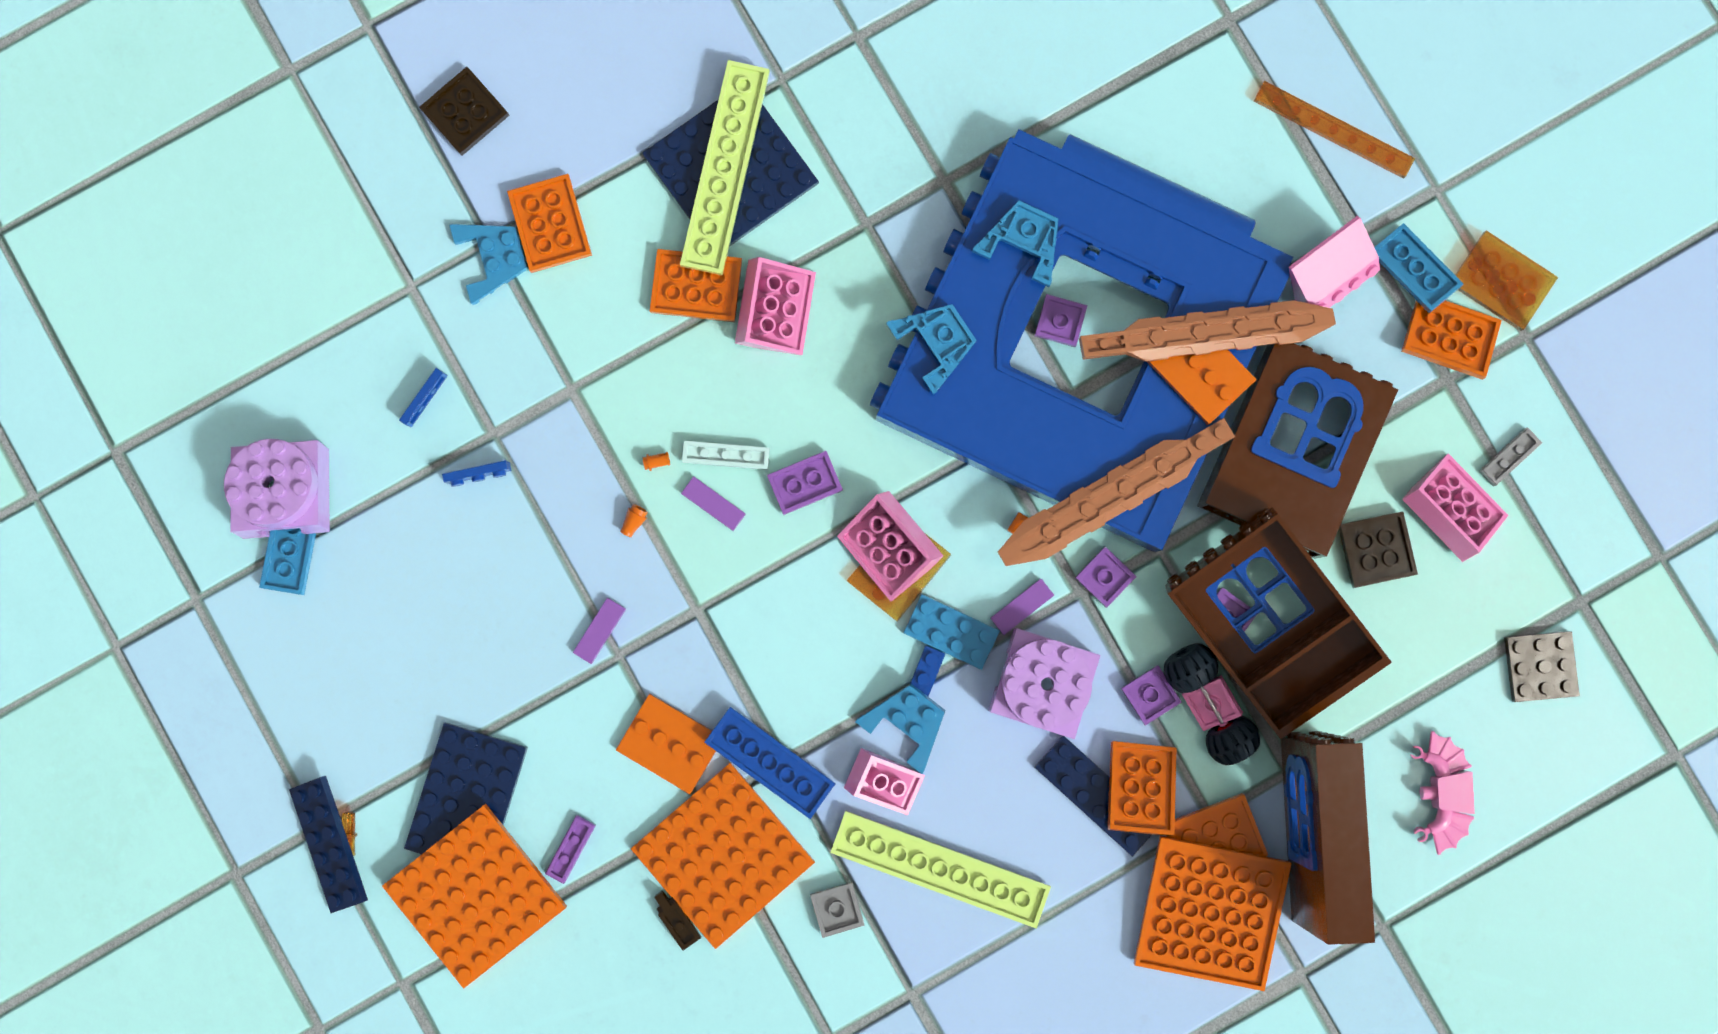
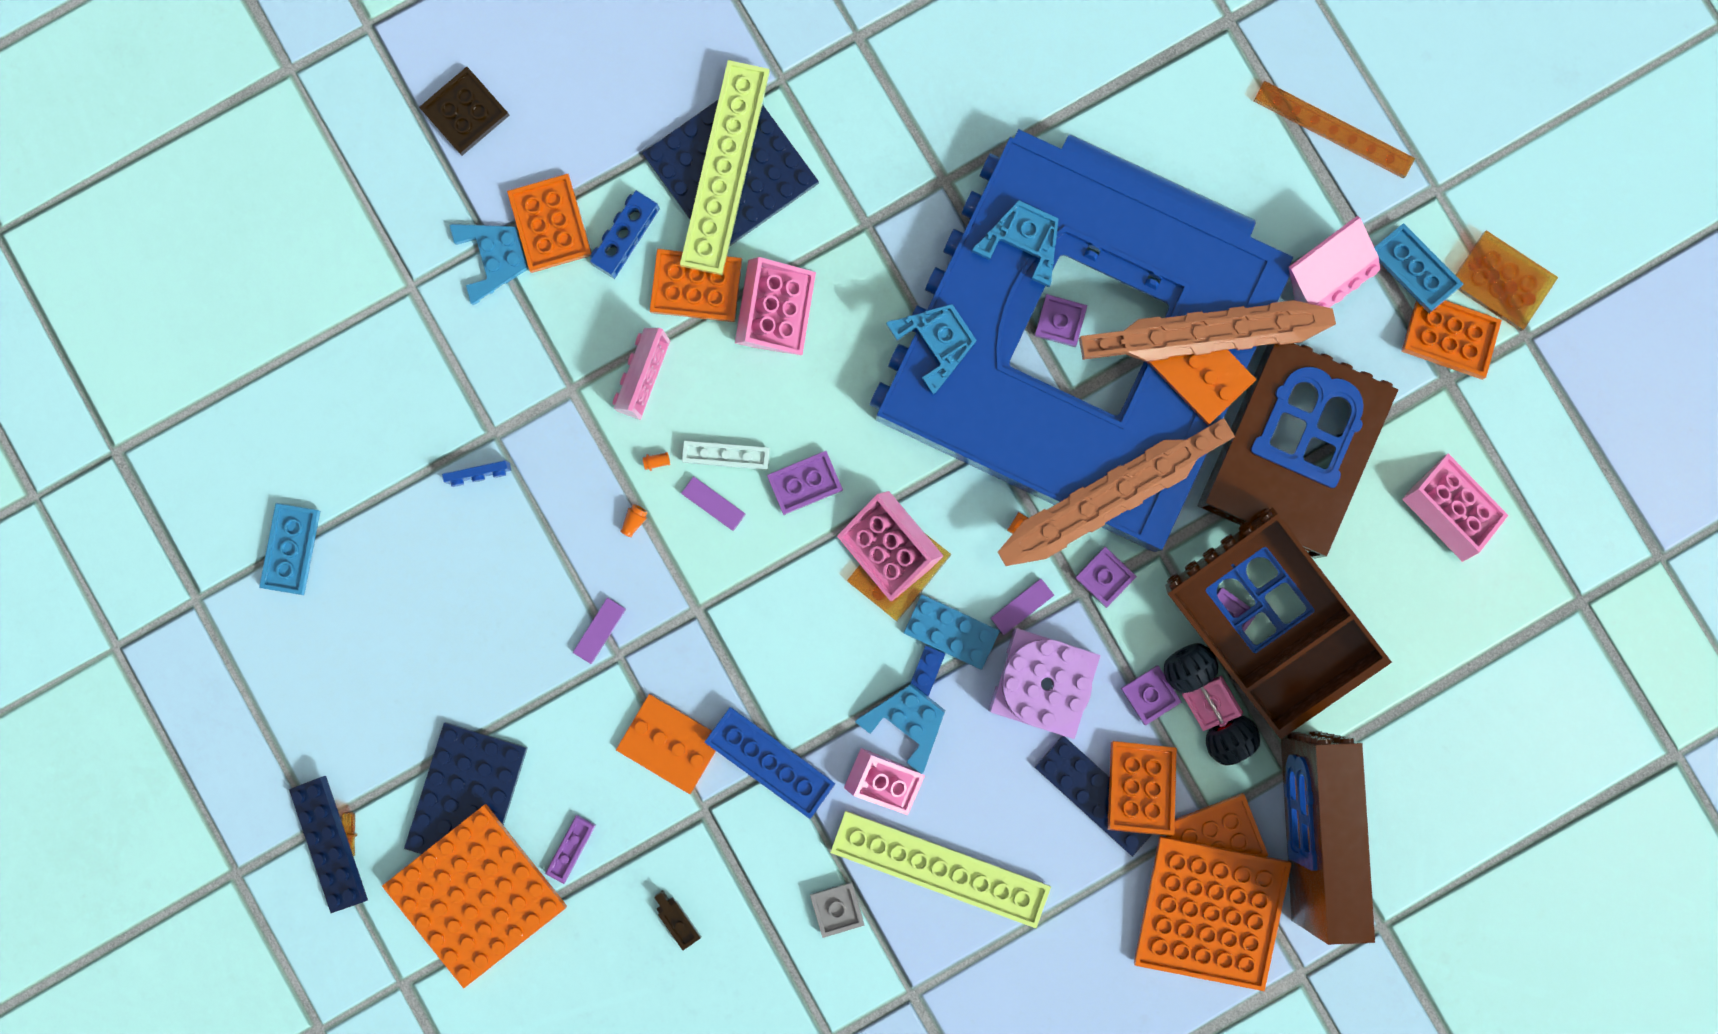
lavender piece [224,439,330,539] -> none
blue tile [399,368,448,427] -> none
orange plate [631,762,815,949] -> none
dark brown plate [1339,512,1418,588] -> none
bright pink torso [1410,731,1475,855] -> none
light grey tile [1479,427,1542,487] -> none
plate [1504,631,1580,702] -> none
none -> blue brick [590,190,660,279]
none -> bright pink slope [613,328,670,420]

